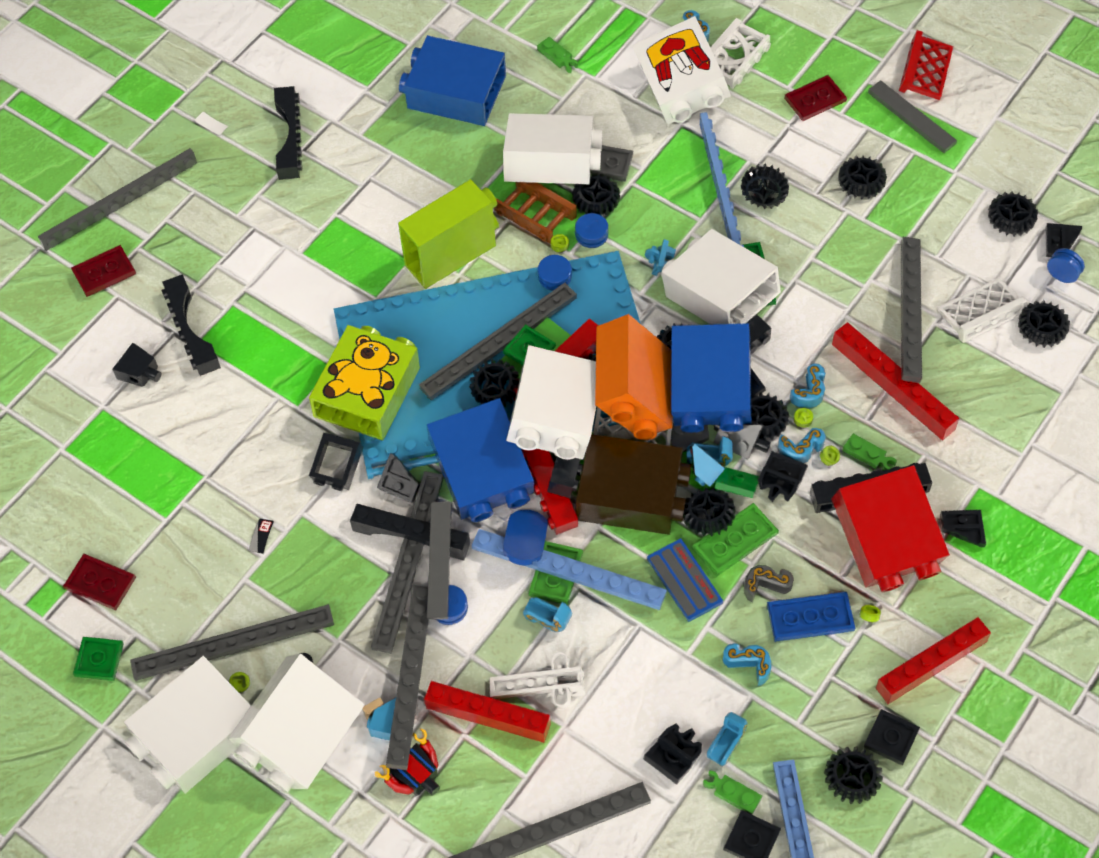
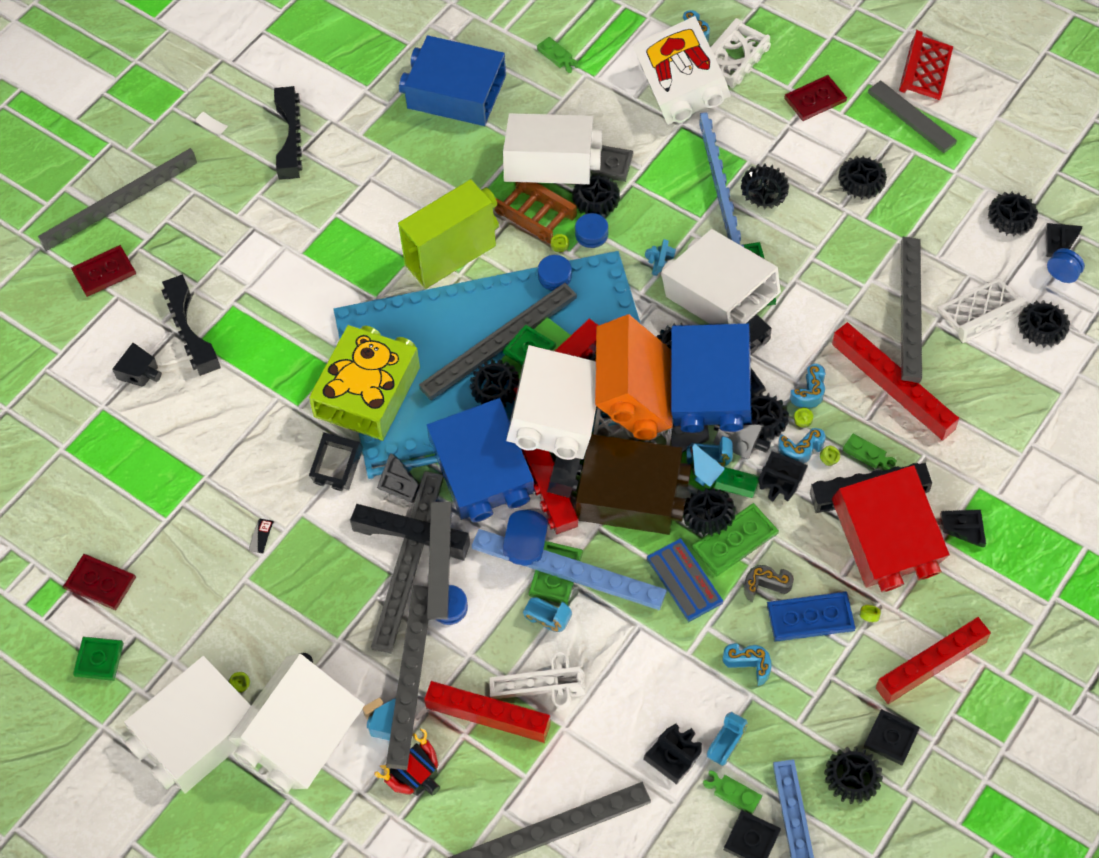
dark grey plate [130,604,334,681] -> none

